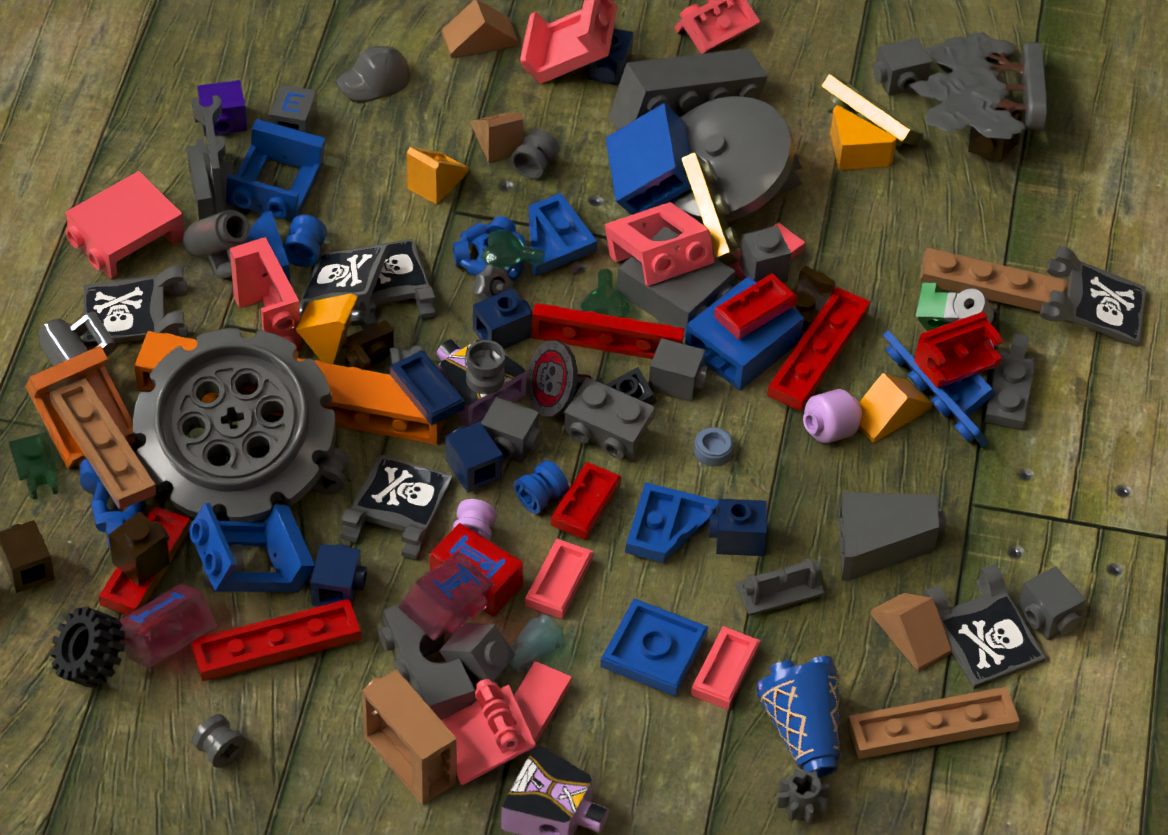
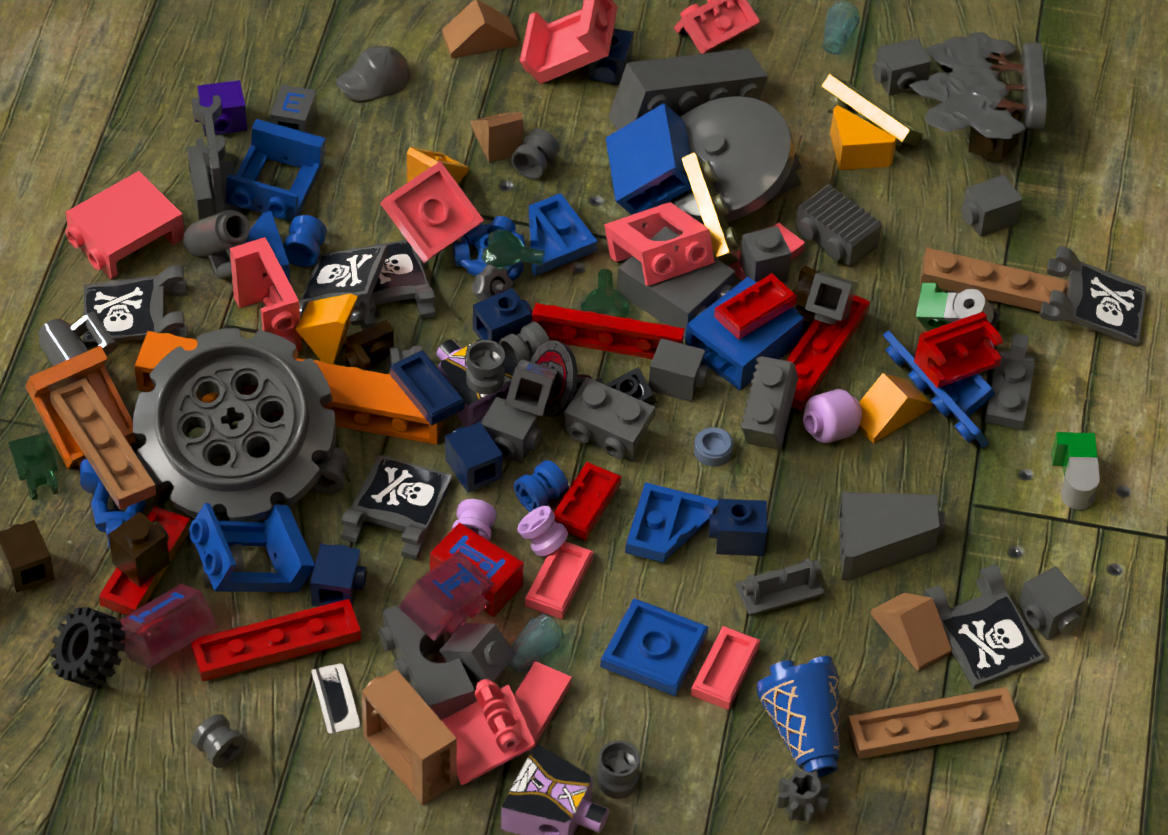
none -> sticker [311,663,360,733]
none -> coral tile [380,161,484,263]
none -> dark grey wheel [499,322,550,364]
none -> dark grey brick [505,359,558,416]
none -> lavender wheel [517,506,568,557]
none -> dark grey wheel [597,740,640,799]
none -> dark grey brick [740,356,798,449]
none -> dark grey brick [795,184,882,267]
none -> dark grey brick [805,272,858,325]
none -> clear light blue cone [822,1,860,55]
none -> dark grey brick [961,175,1023,237]
none -> leg [1051,432,1100,510]

